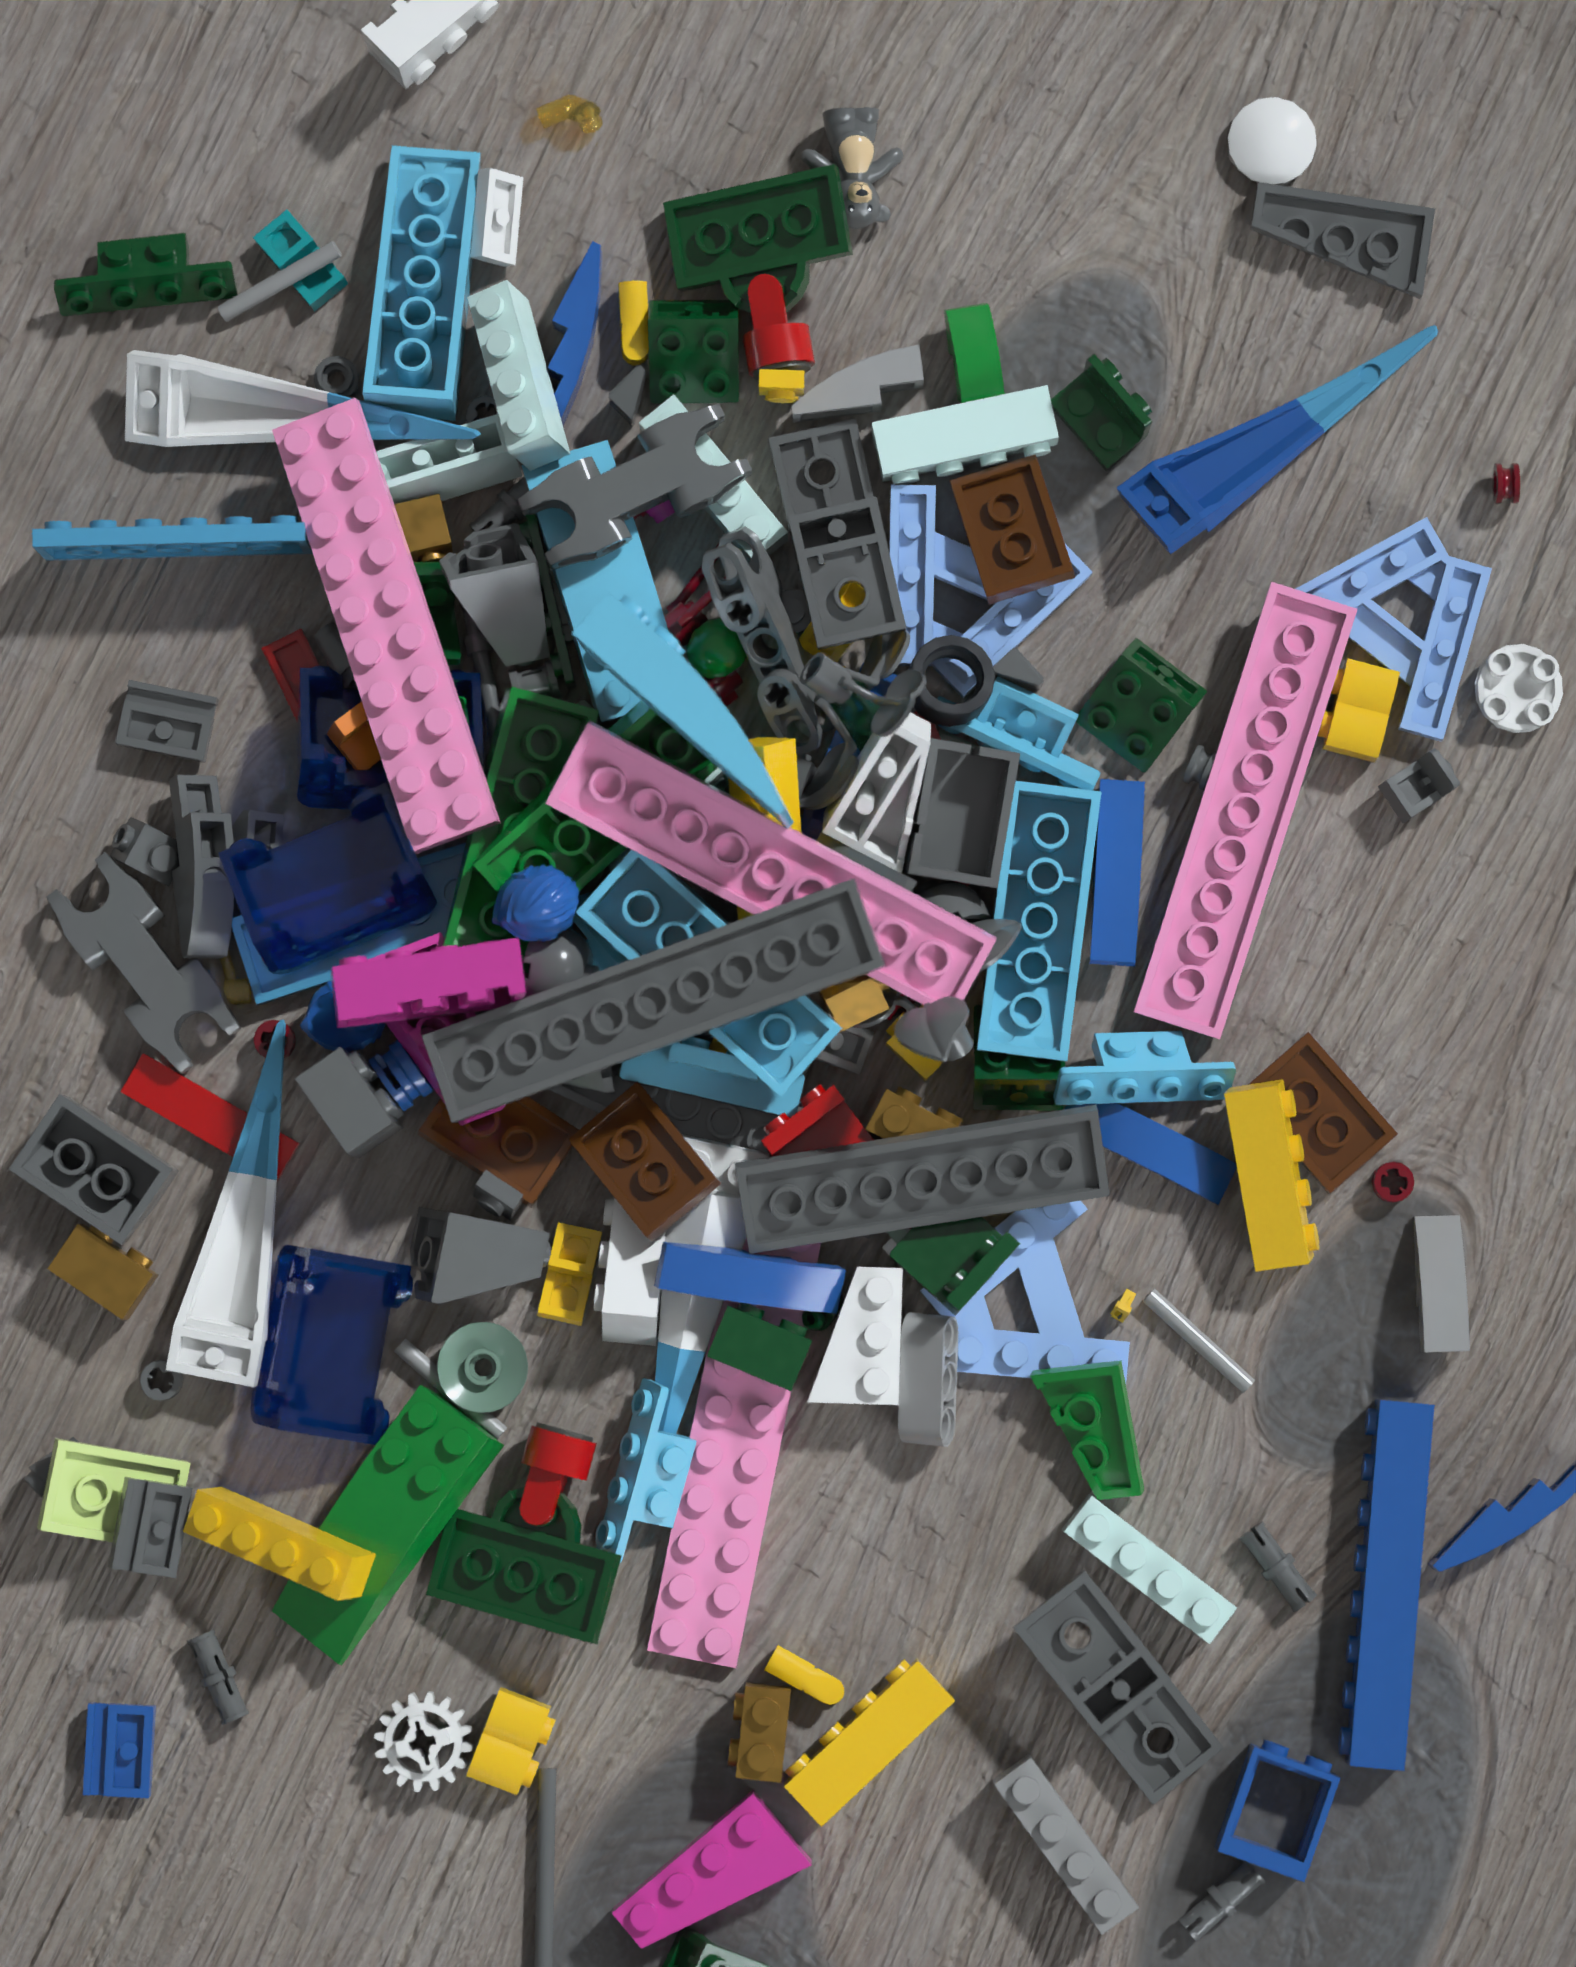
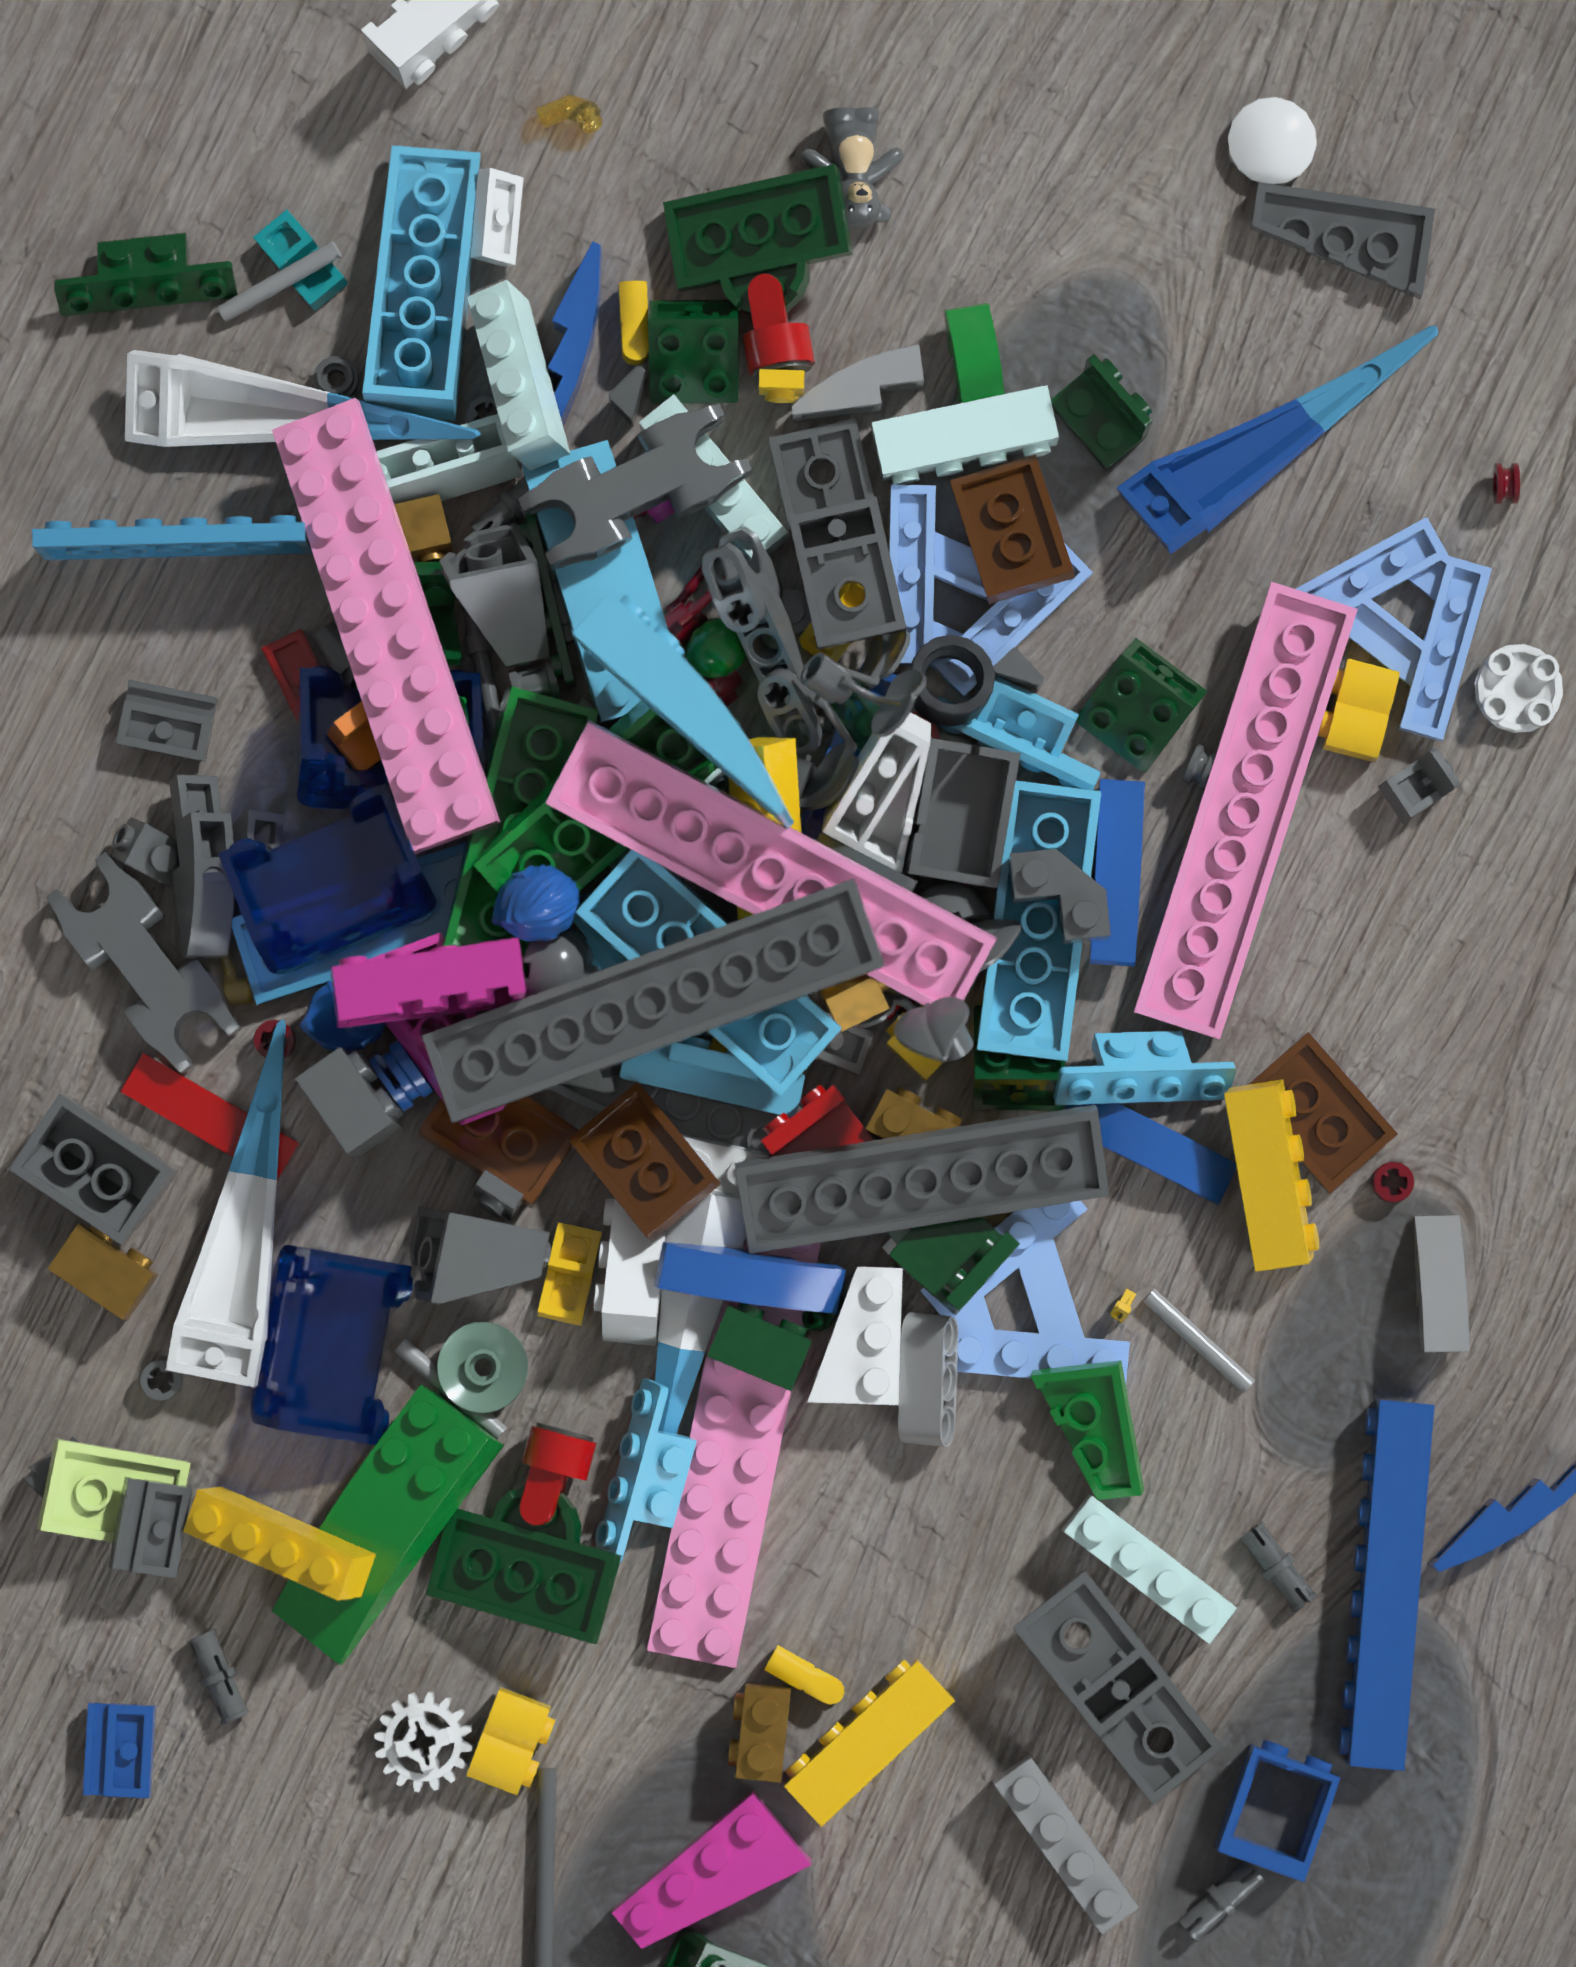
none -> dark grey brick [1008,849,1111,944]

